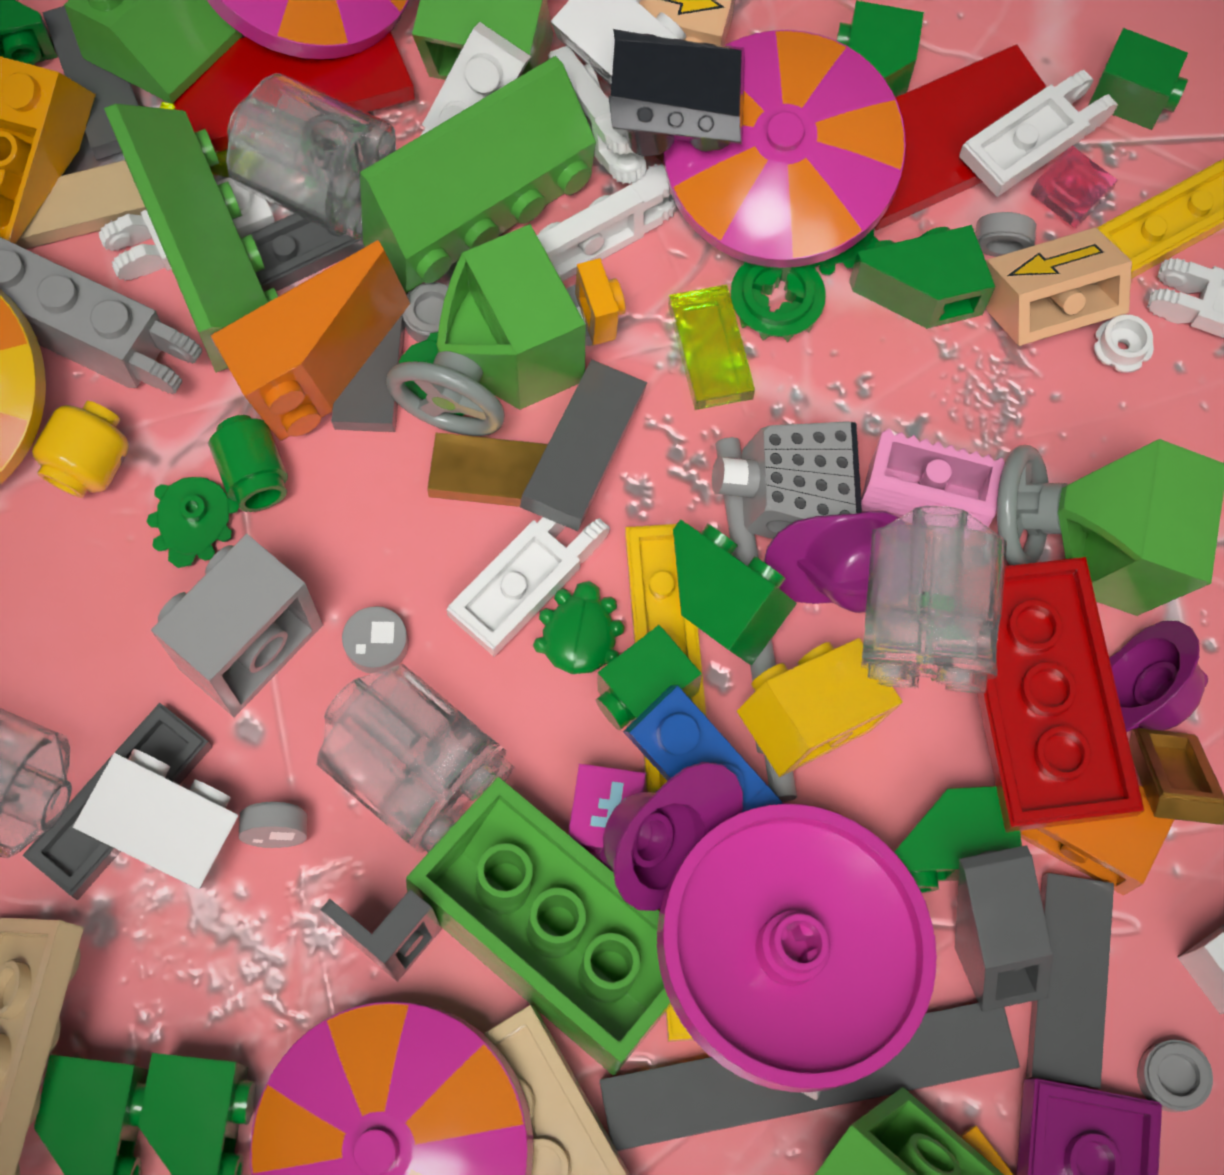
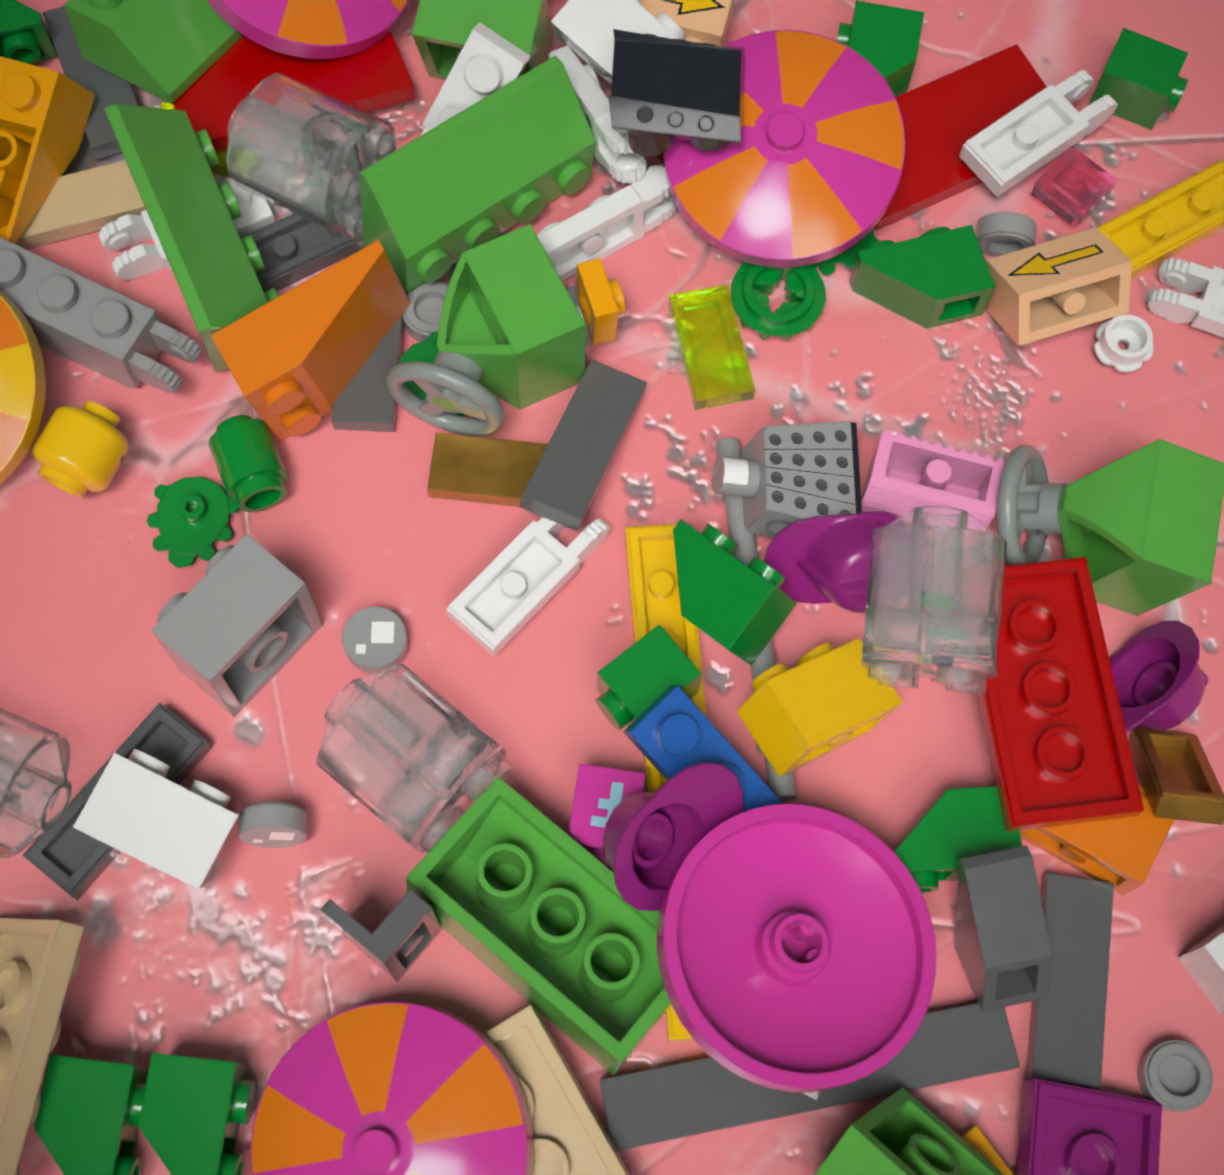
green piece [532,581,625,674] -> none

